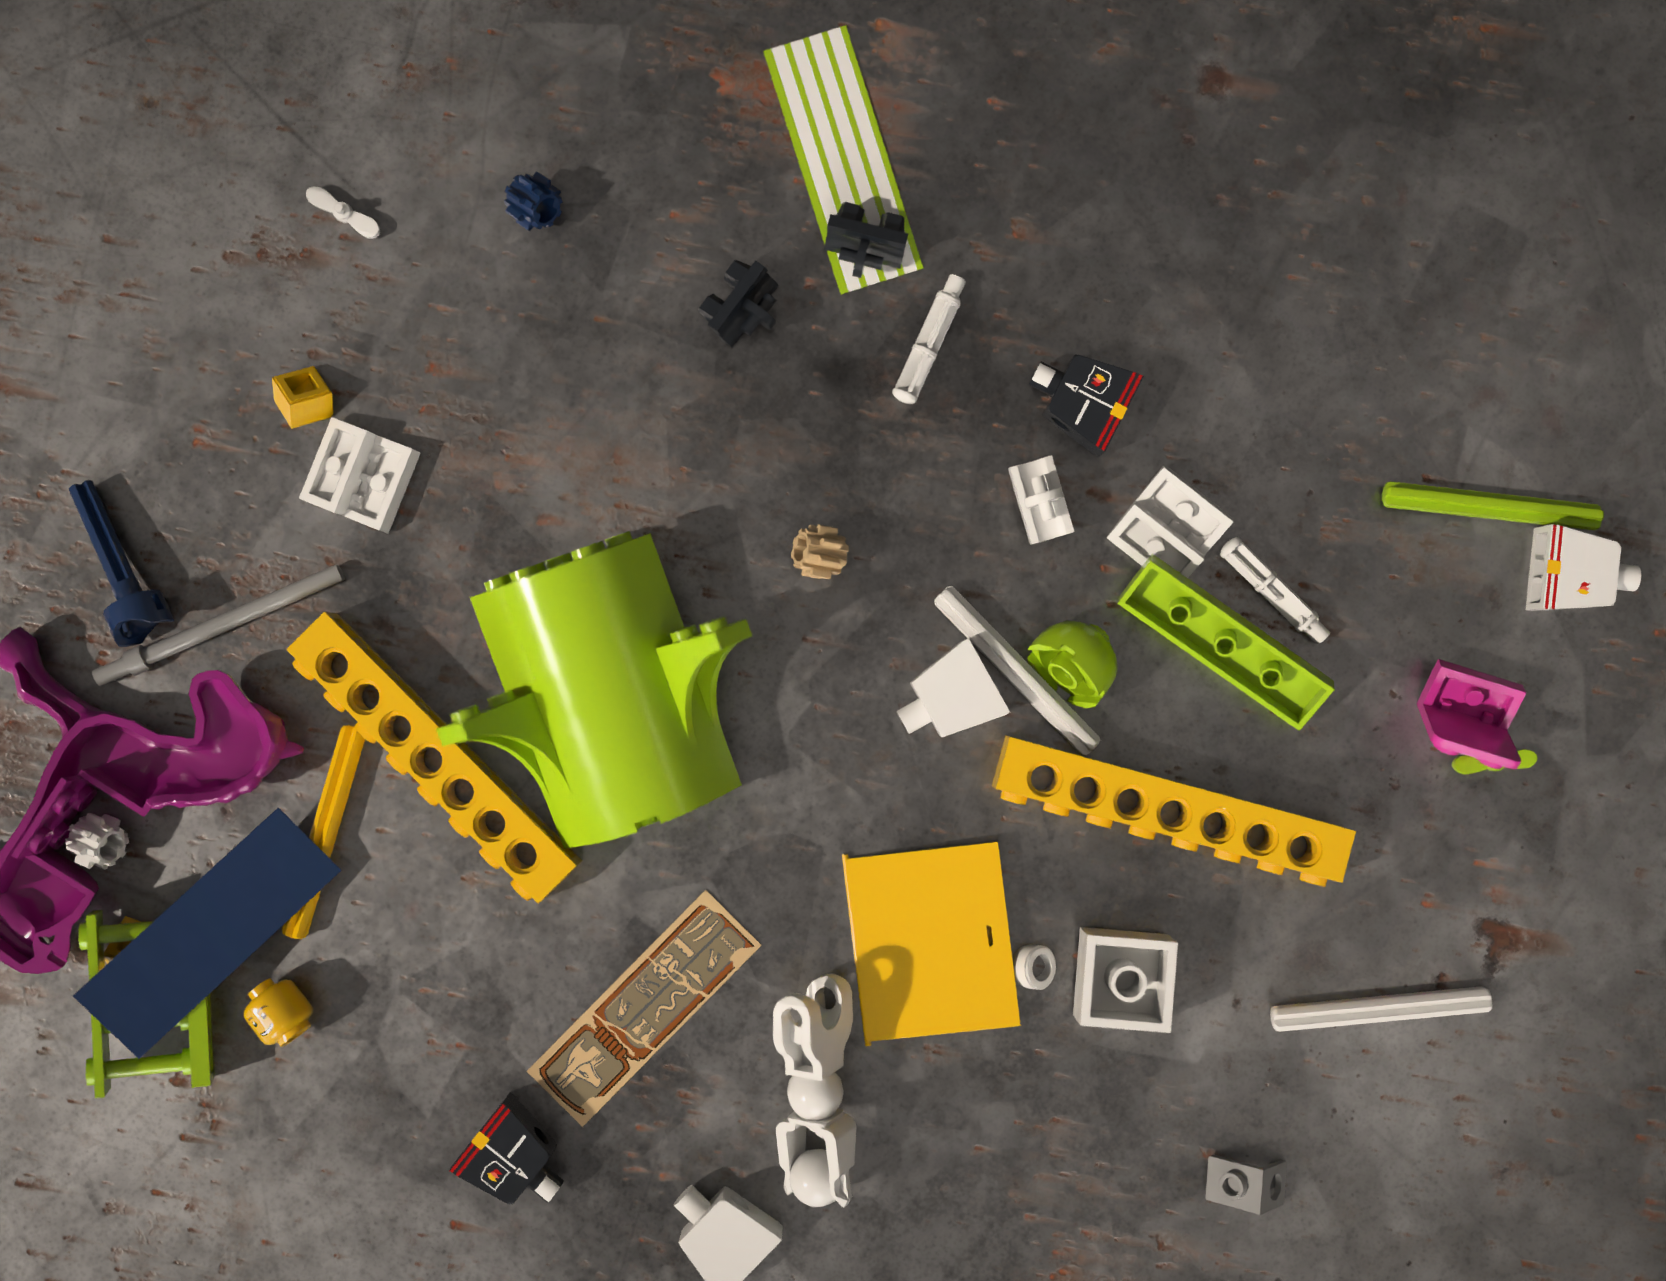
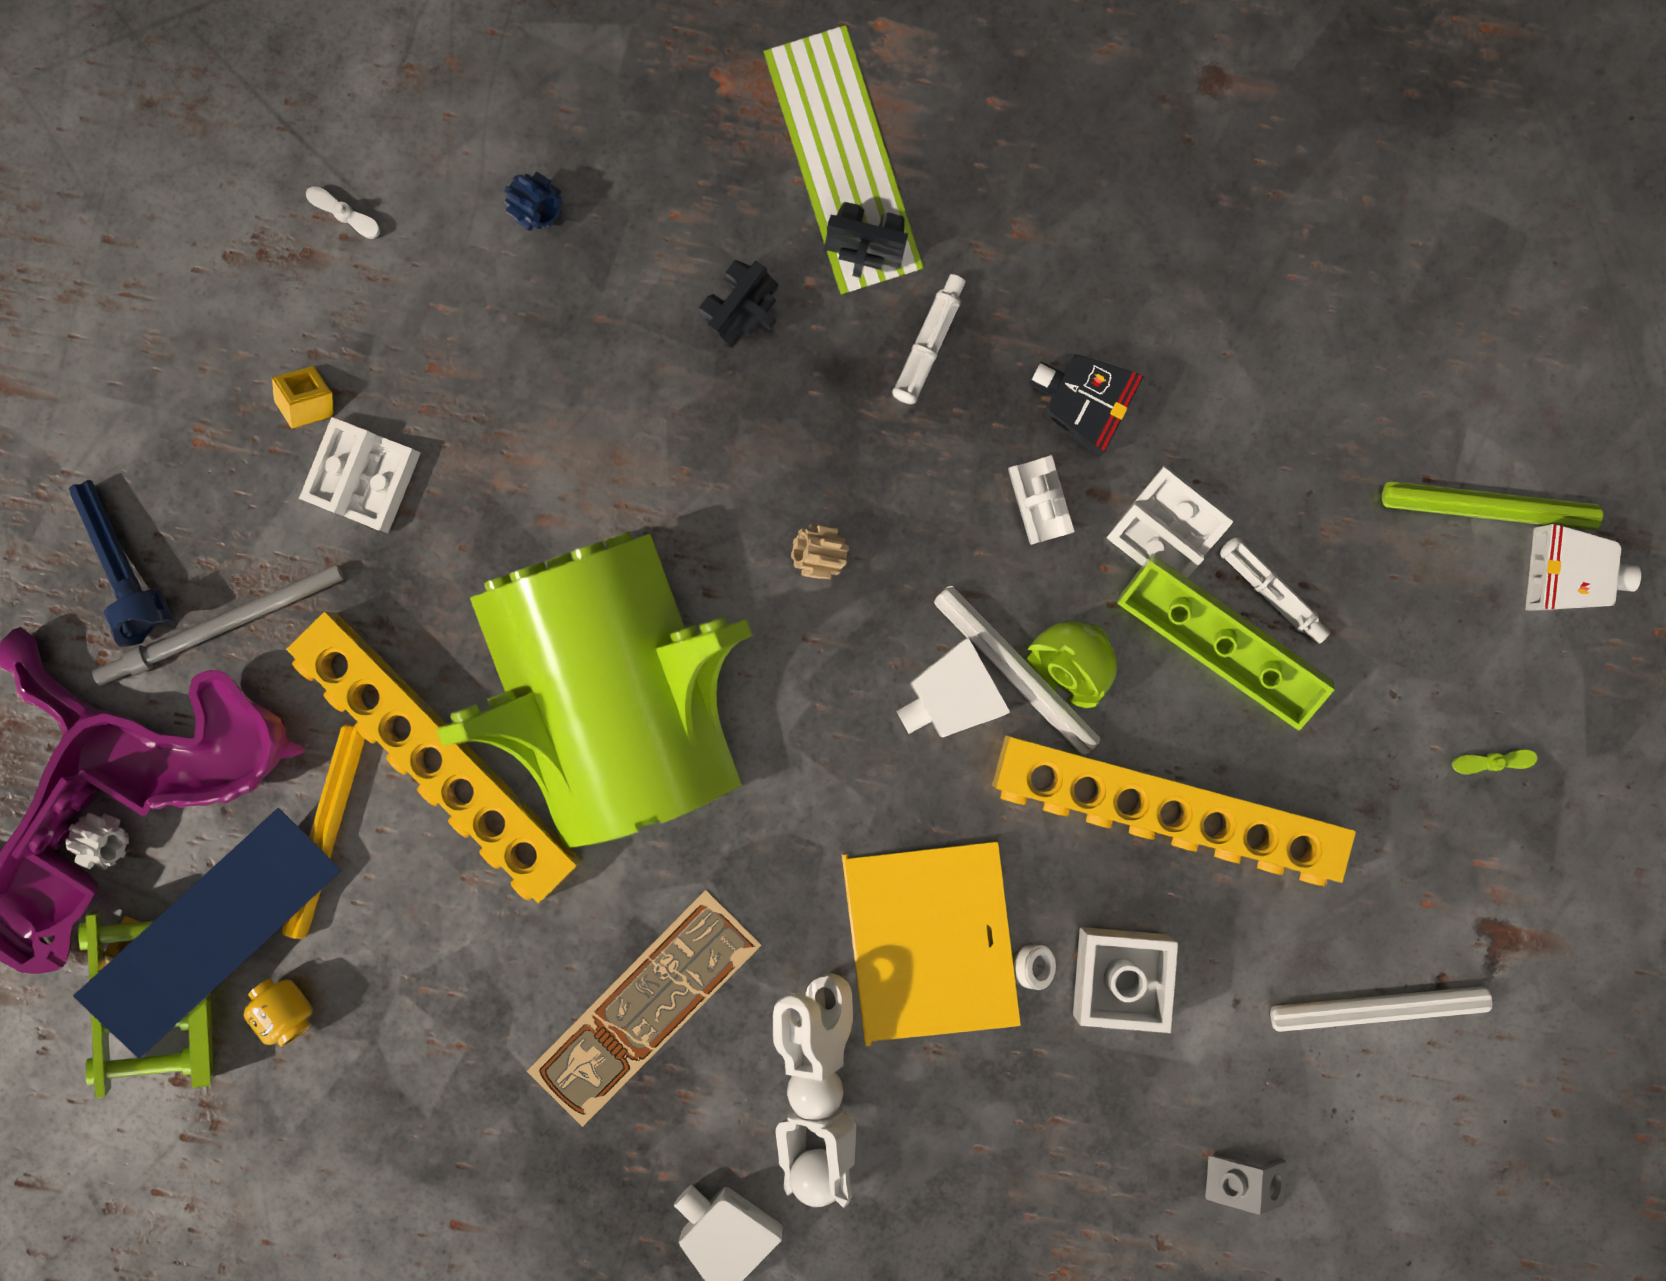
black torso [449,1092,564,1205] -> none
dark pink bracket [1416,659,1527,769] -> none

